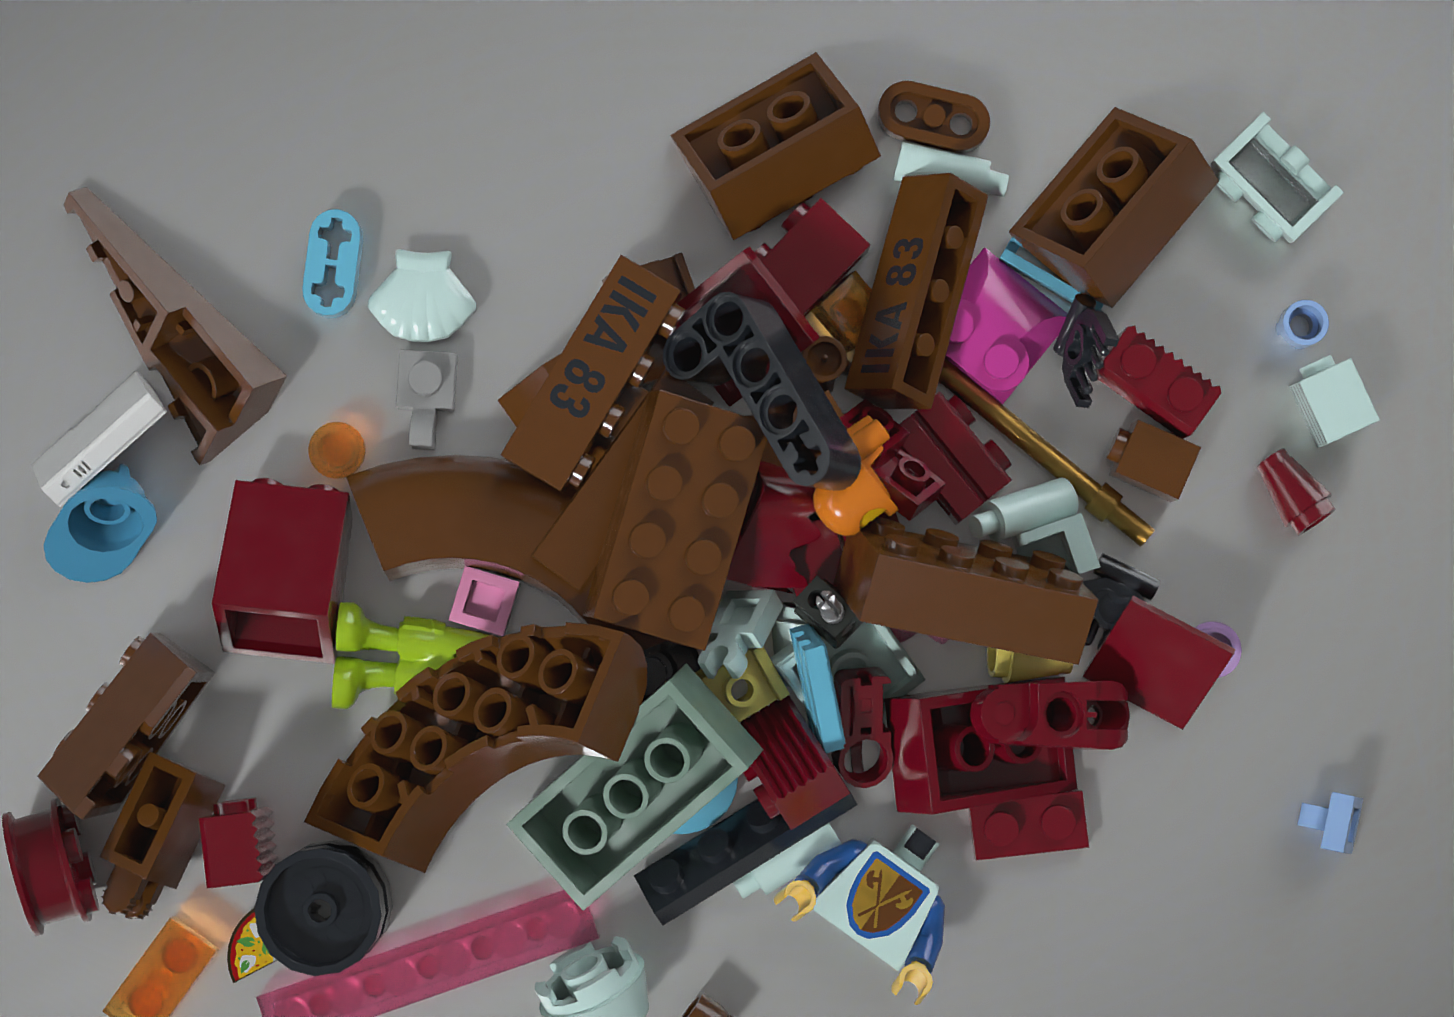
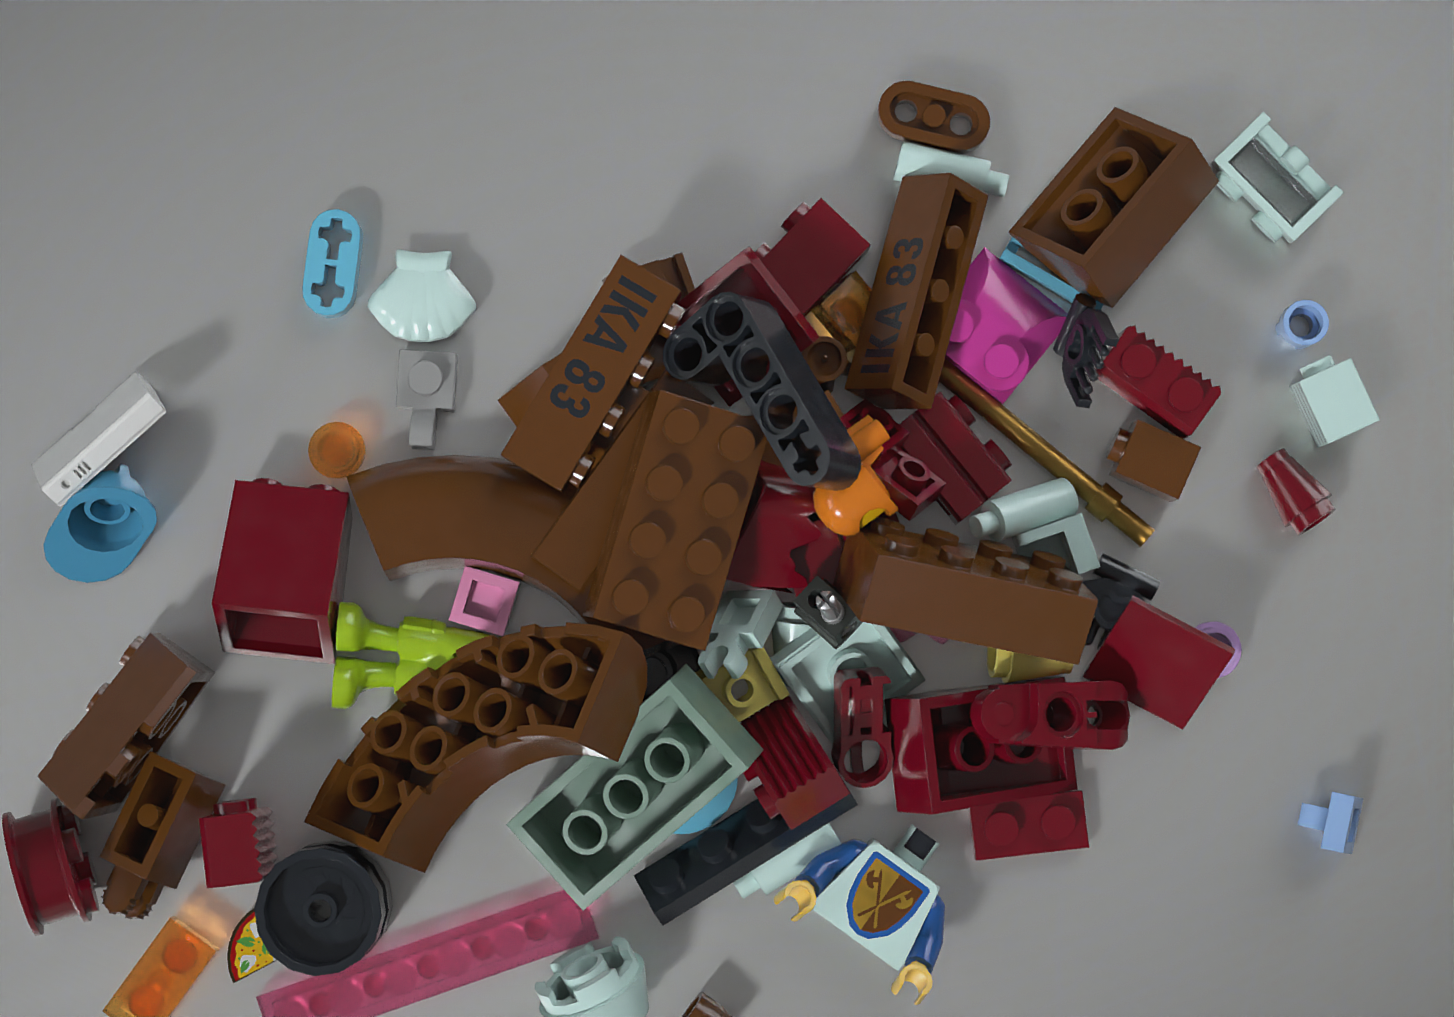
reddish brown wedge [63,187,287,465] -> none
reddish brown slope [670,52,881,240] -> none
medium azure tile [789,623,846,754] -> none

